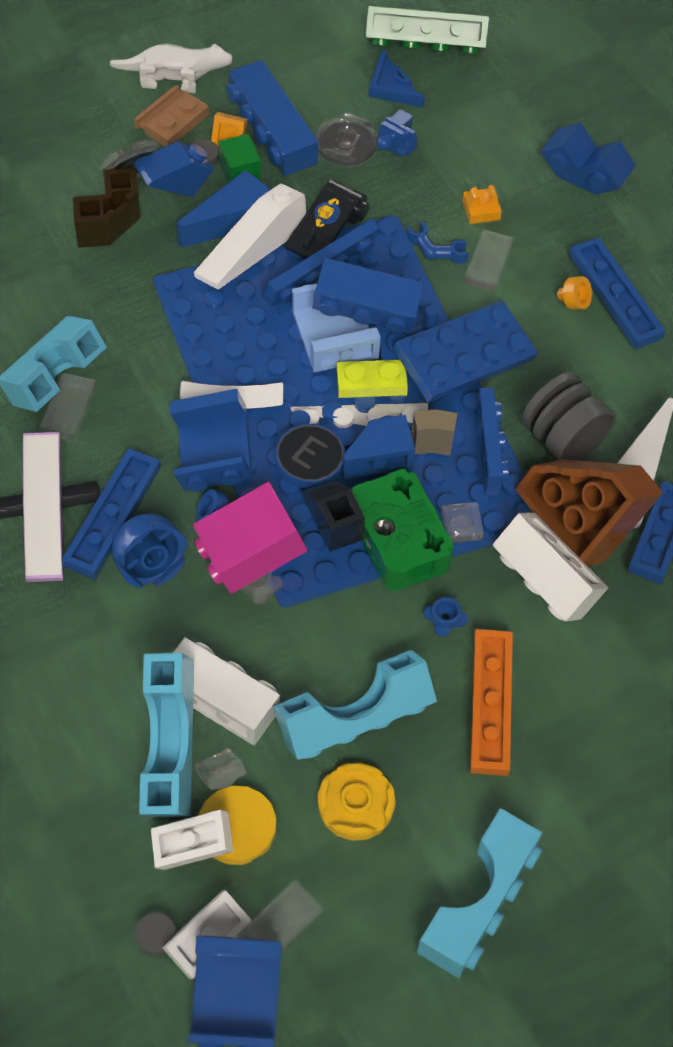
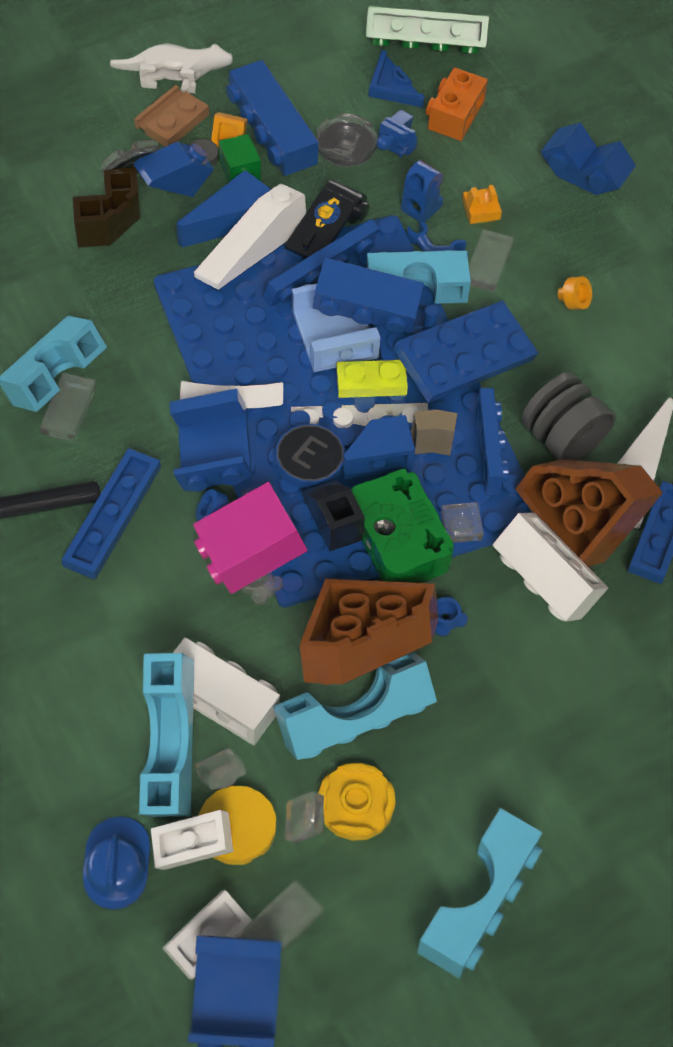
white slope [23,432,63,582] -> none
blue cylinder [112,513,188,588] -> none
dark grey tile [135,912,176,957] -> none
orange plate [470,629,513,776] -> none
blue plate [569,237,666,350] -> none
none -> blue piece [83,816,150,910]
none -> clear plate [285,791,324,843]
none -> dark orange brick [300,579,438,685]
none -> medium azure arch [366,250,471,304]
none -> blue leg [401,160,443,223]
none -> orange brick [426,67,488,141]

